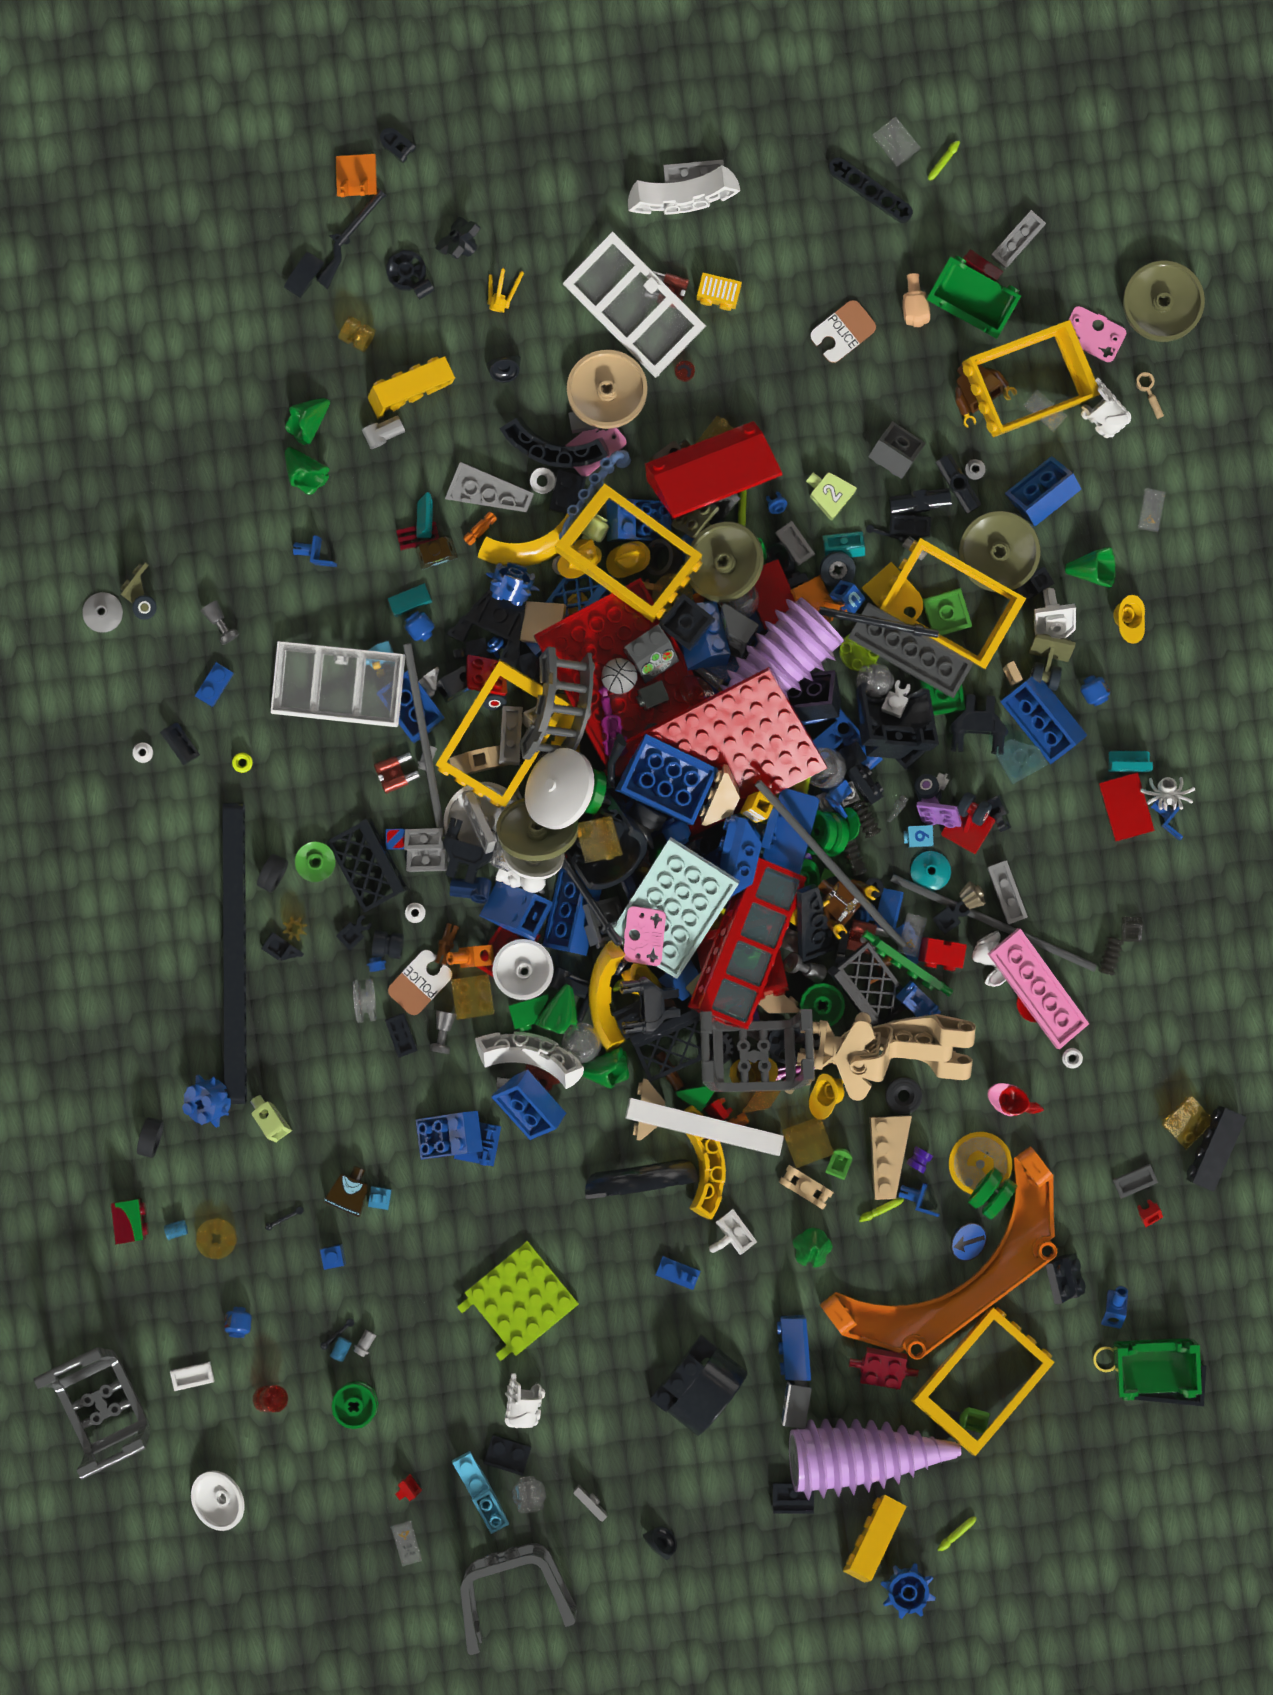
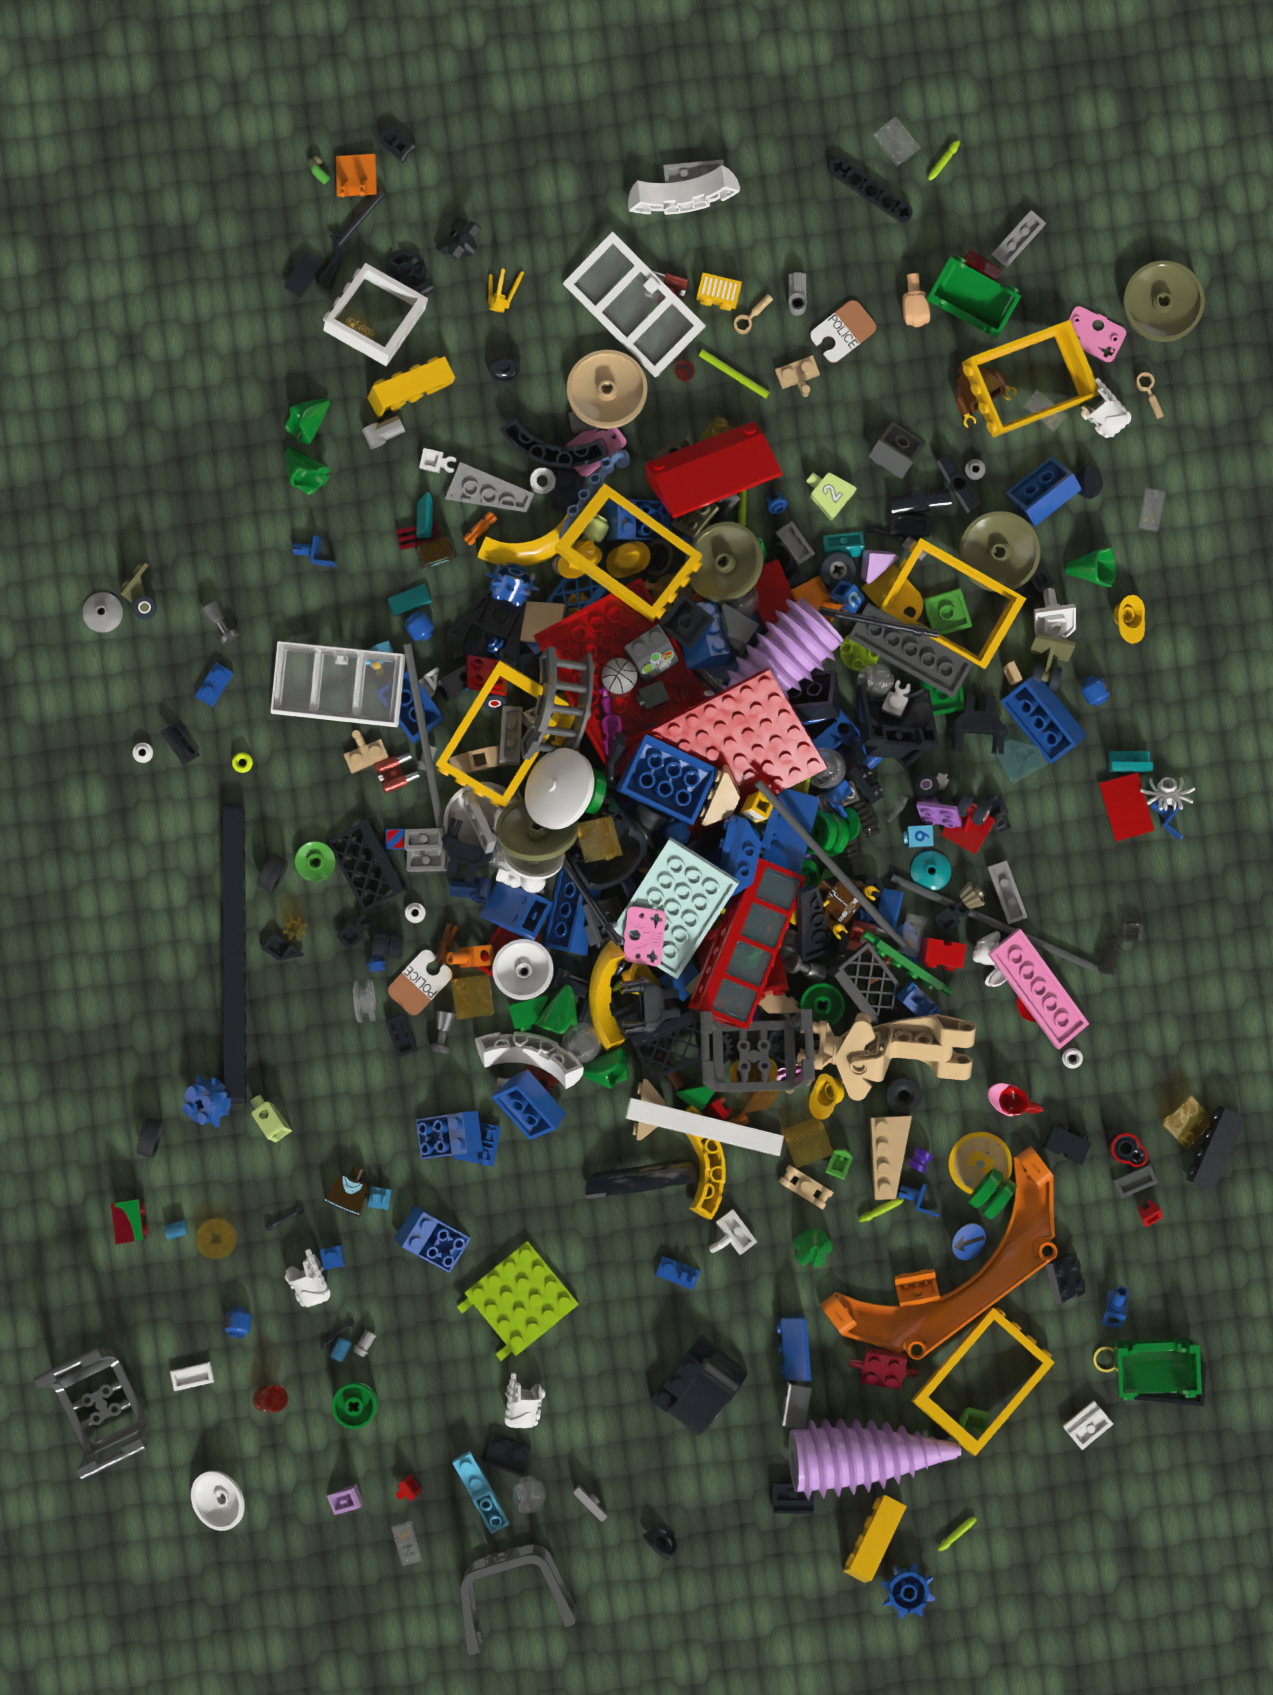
none -> white helmet [285,1249,330,1307]
none -> bright green arm [308,155,331,184]
none -> white window [323,263,428,366]
none -> lavender slope [327,1484,364,1515]
none -> tan plate [344,730,389,773]
none -> blue slope [394,1205,471,1273]
none -> white plate [419,448,457,473]
none -> lime bar [699,349,770,399]
none -> tan piece [734,294,773,334]
none -> tan plate [775,355,820,397]
none -> light grey piece [788,272,807,316]
none -> lavender slope [860,550,899,584]
none -> orange bracket [894,1269,940,1308]
none -> black brick [1042,1124,1092,1165]
none -> white plate [1062,1400,1113,1450]
none -> black piece [1075,463,1103,499]
none -> black piece [1108,1132,1148,1167]

